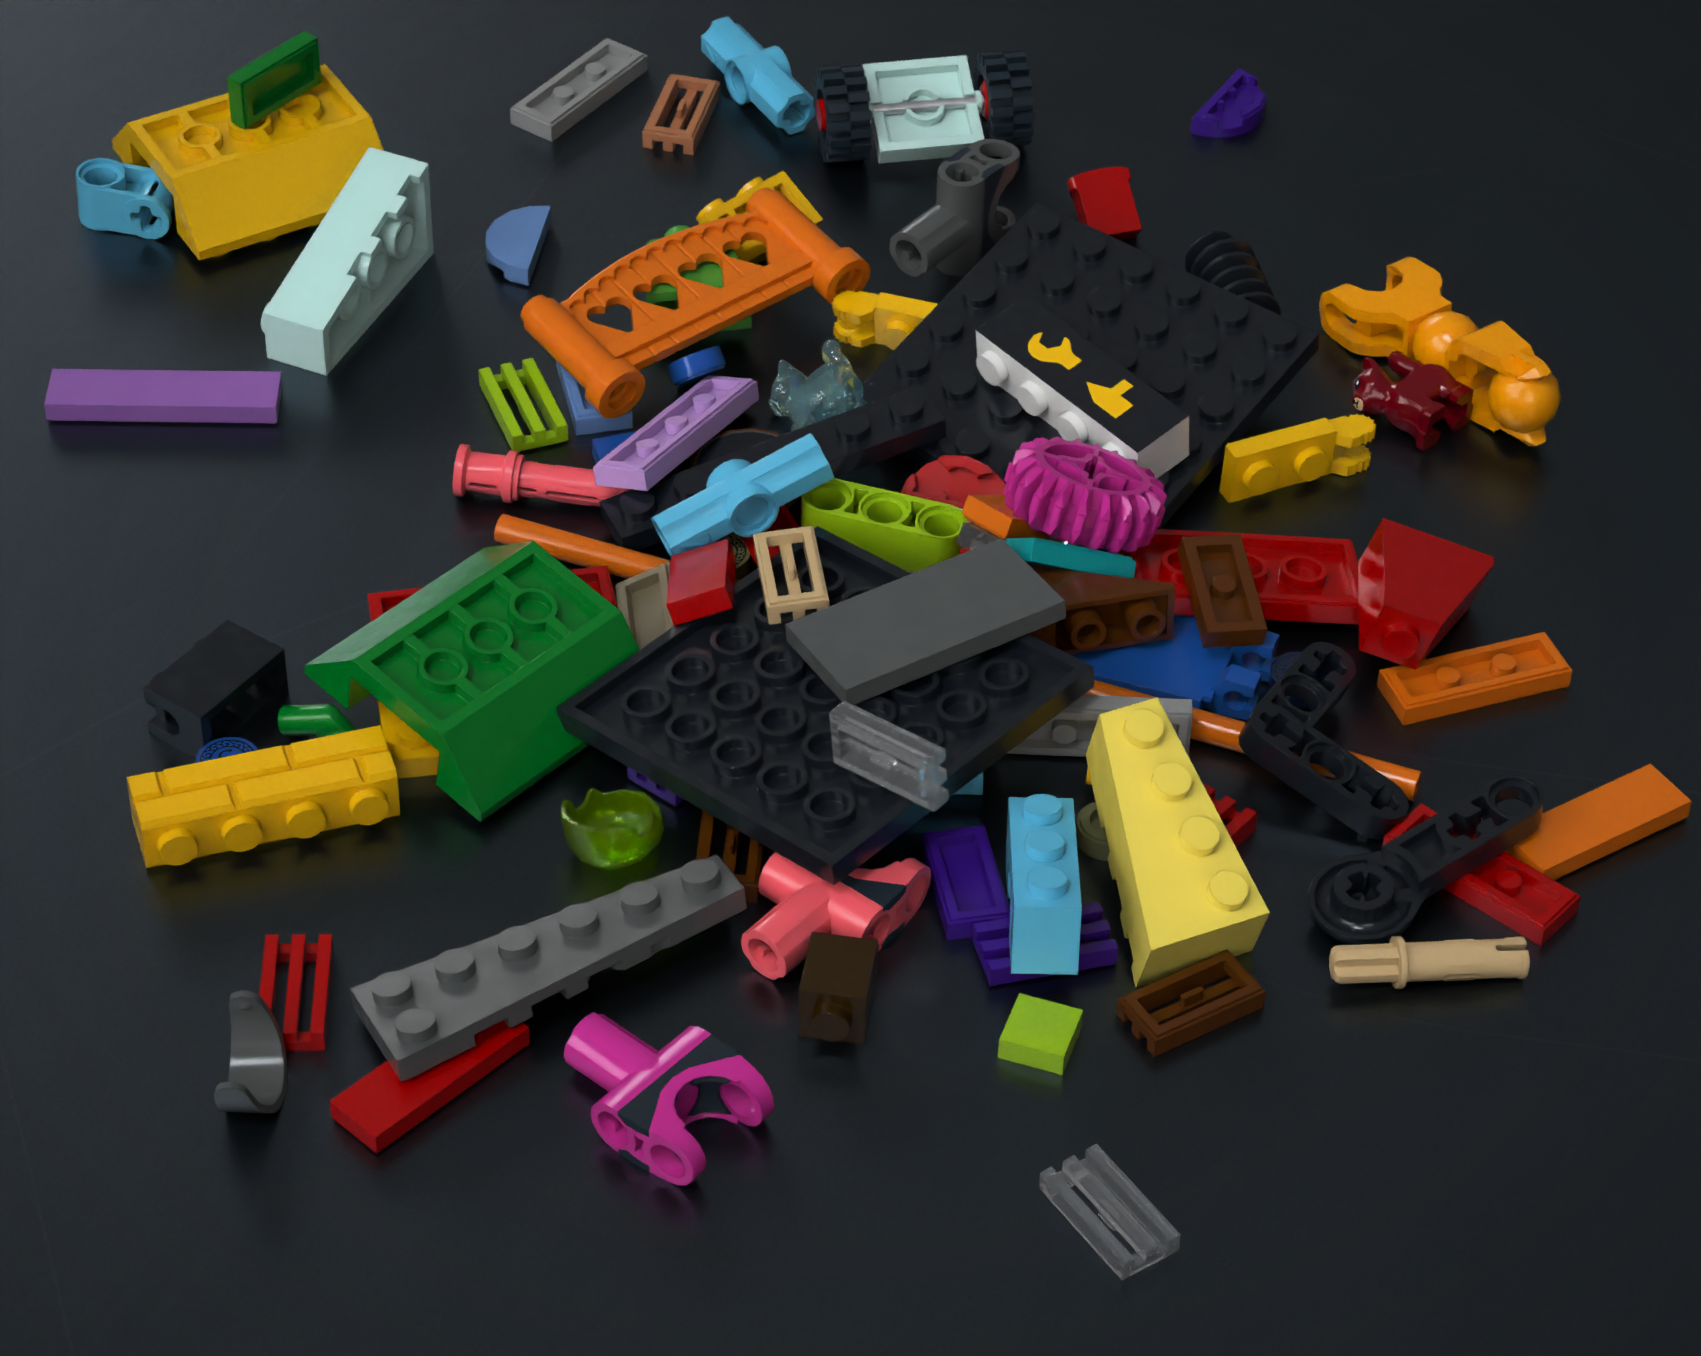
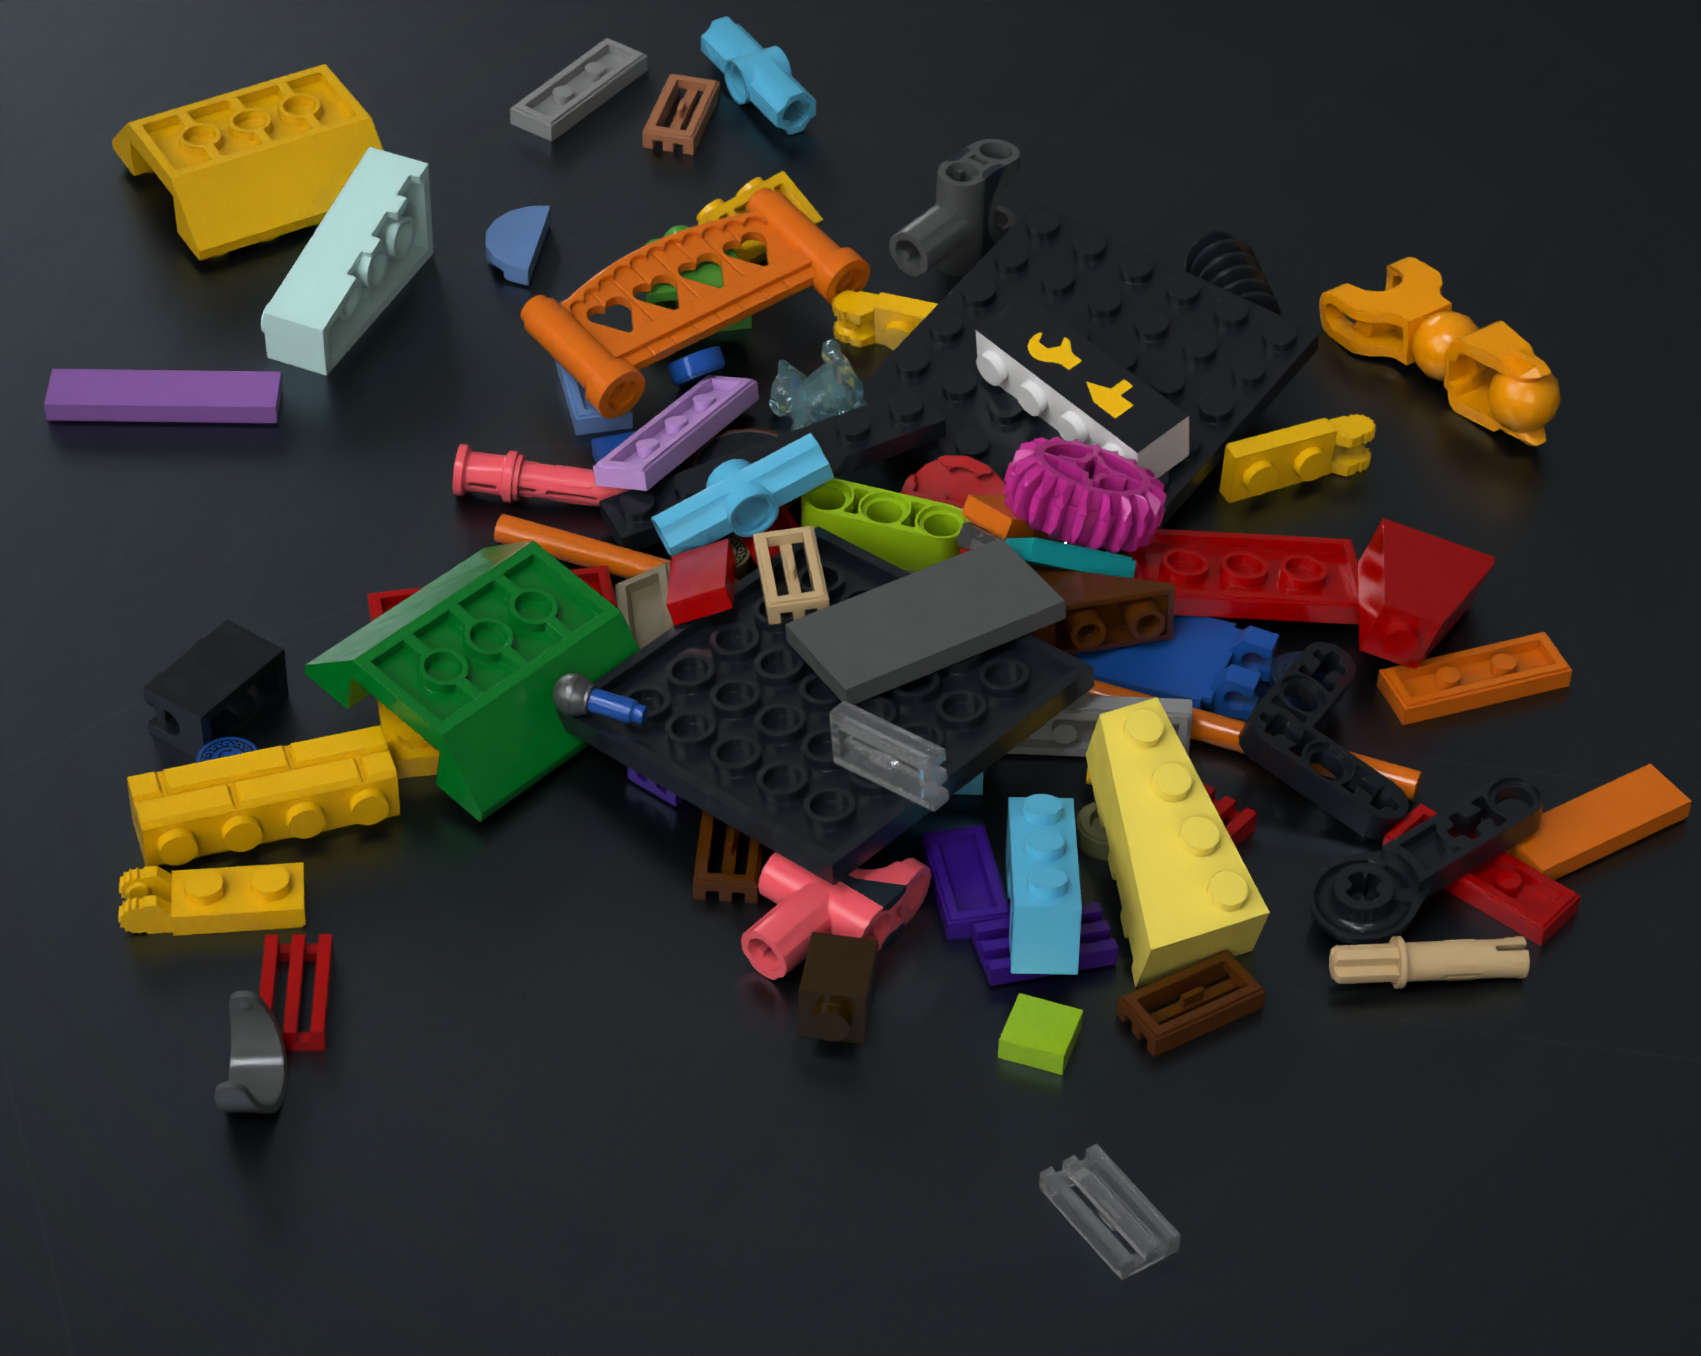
medium azure piece [76,158,175,239] -> none
green tile [227,31,321,129] -> none
green arm [278,704,357,738] -> none
red tile [329,1020,530,1154] -> none
dark grey wing [350,854,747,1082] -> none
lime tile [478,358,568,452] -> none
clear neon green hair [561,788,664,871] -> none
dark pink connector [564,1012,775,1185] -> none
plate [813,49,1035,164] -> none
red tile [1067,167,1142,240] -> none
reddish brown plate [1177,534,1268,648] -> none
dark purple tile [1190,68,1267,138] -> none
dark red animal [1352,351,1474,451] -> none
none -> yellow hinge [118,862,306,936]
none -> piece [552,673,648,725]

